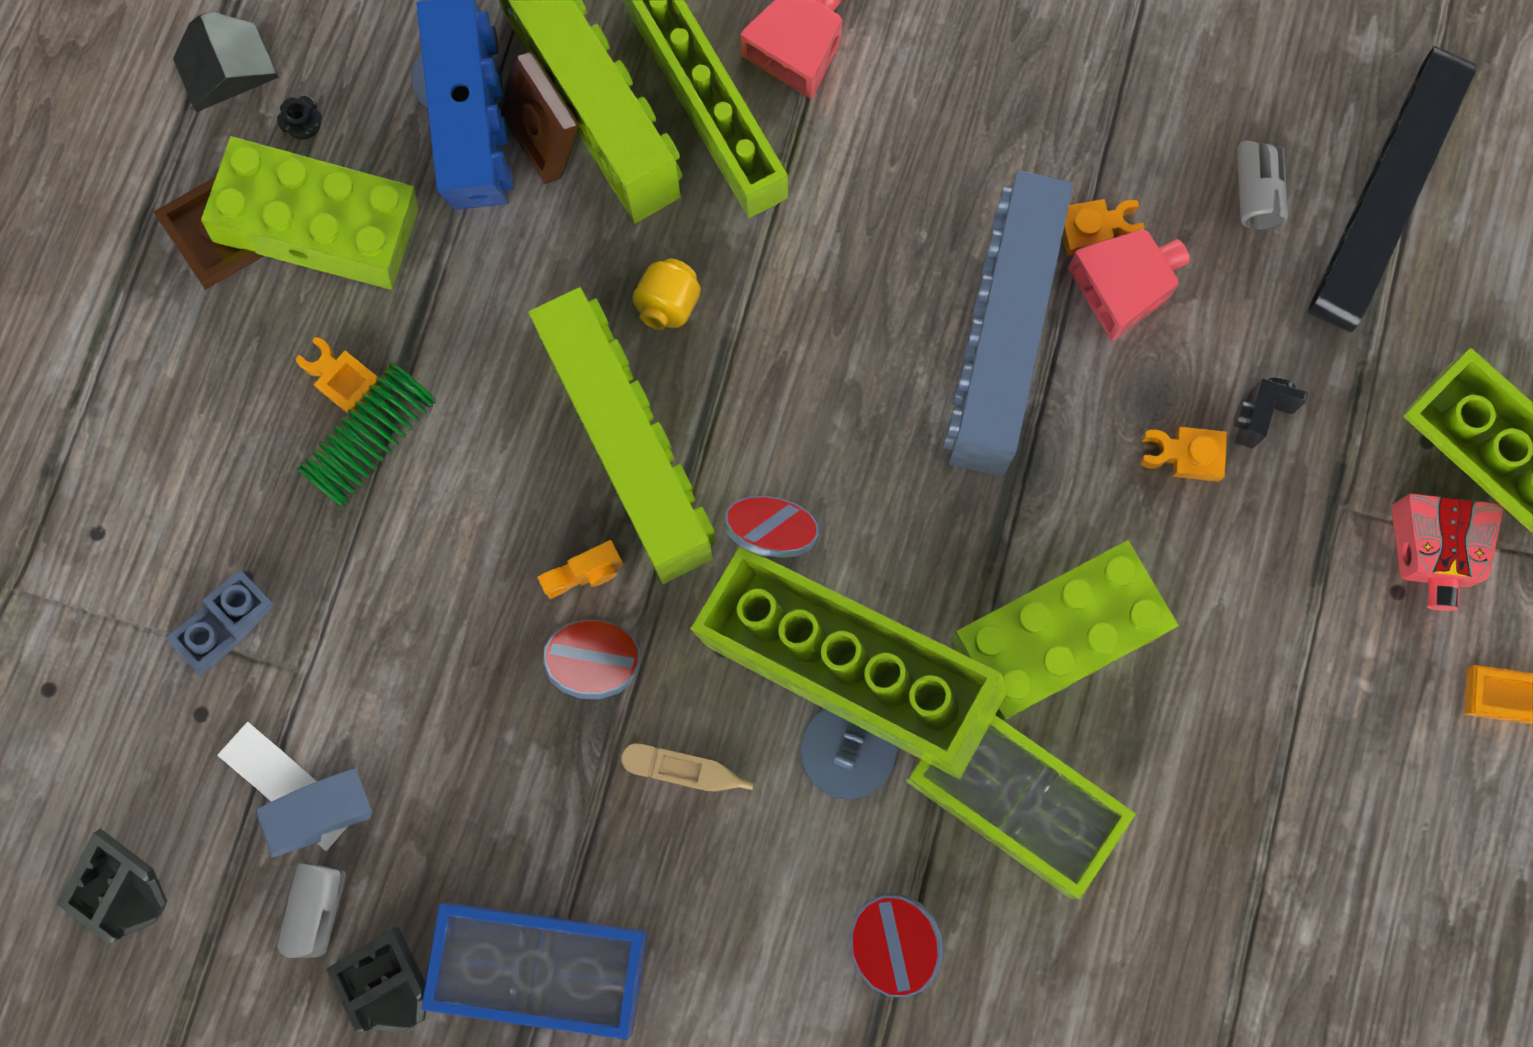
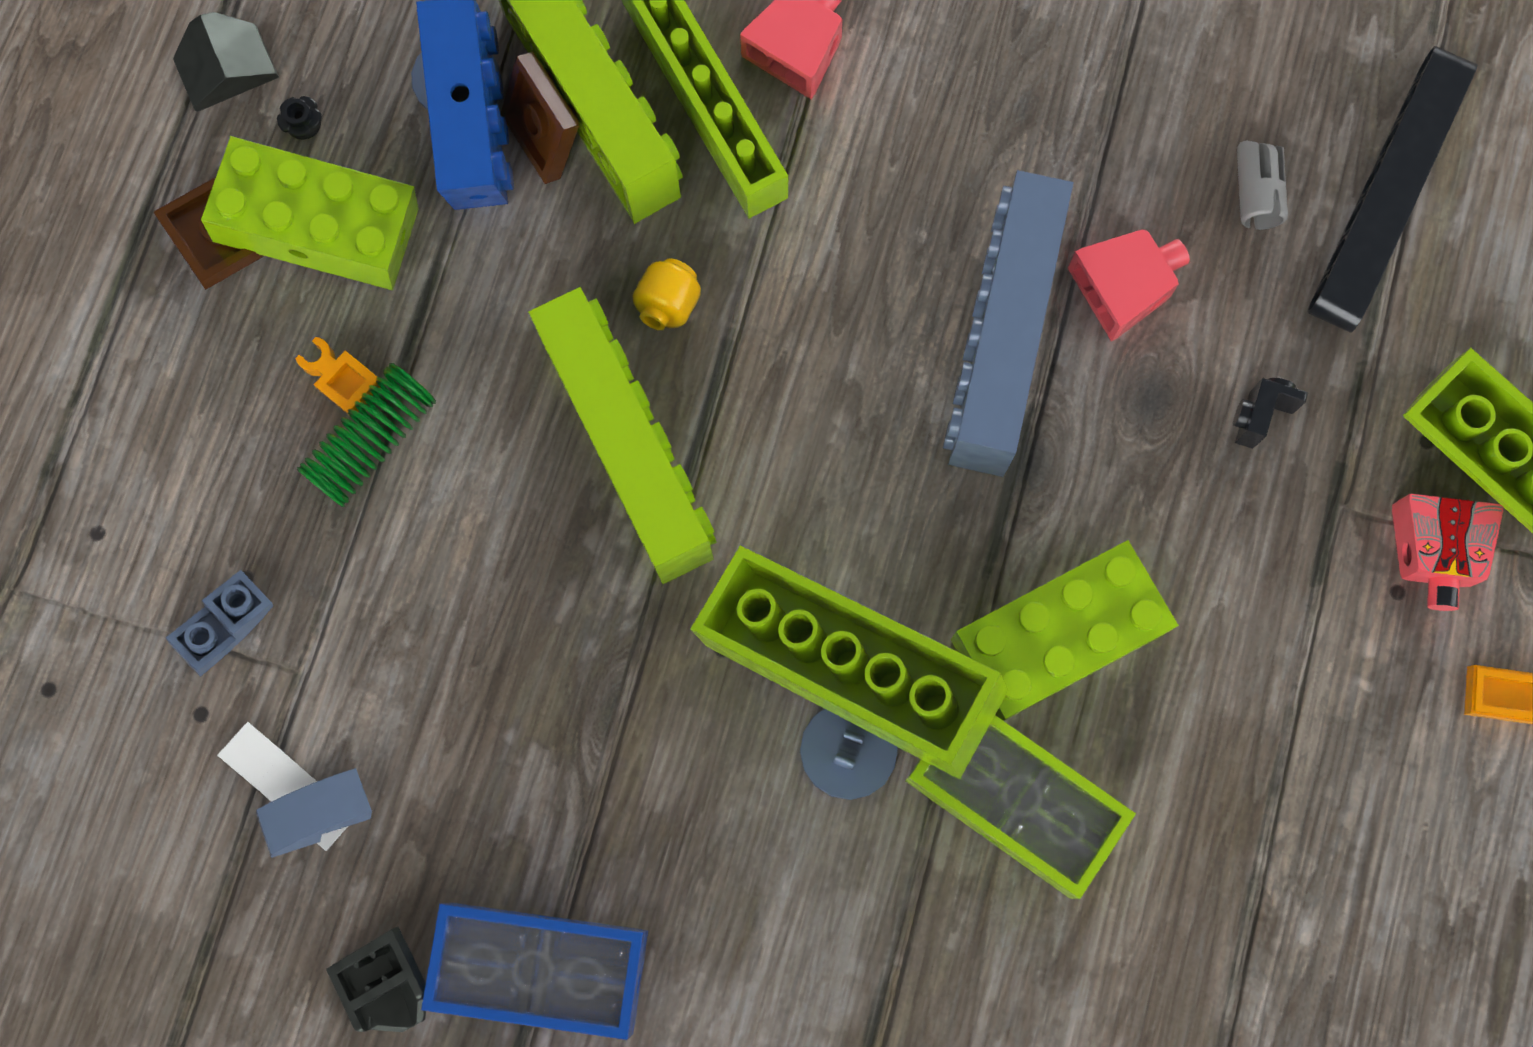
pearl dark grey slope [57,828,167,944] -> none
light grey arm [277,863,346,958] -> none
light orange plate [537,540,624,599] -> none
piece [543,619,640,699] -> none
tan piece [621,743,754,792] -> none
red piece [724,496,819,558] -> none
red piece [850,894,943,998] -> none
light orange plate [1062,199,1145,256] -> none
light orange plate [1140,427,1227,482] -> none

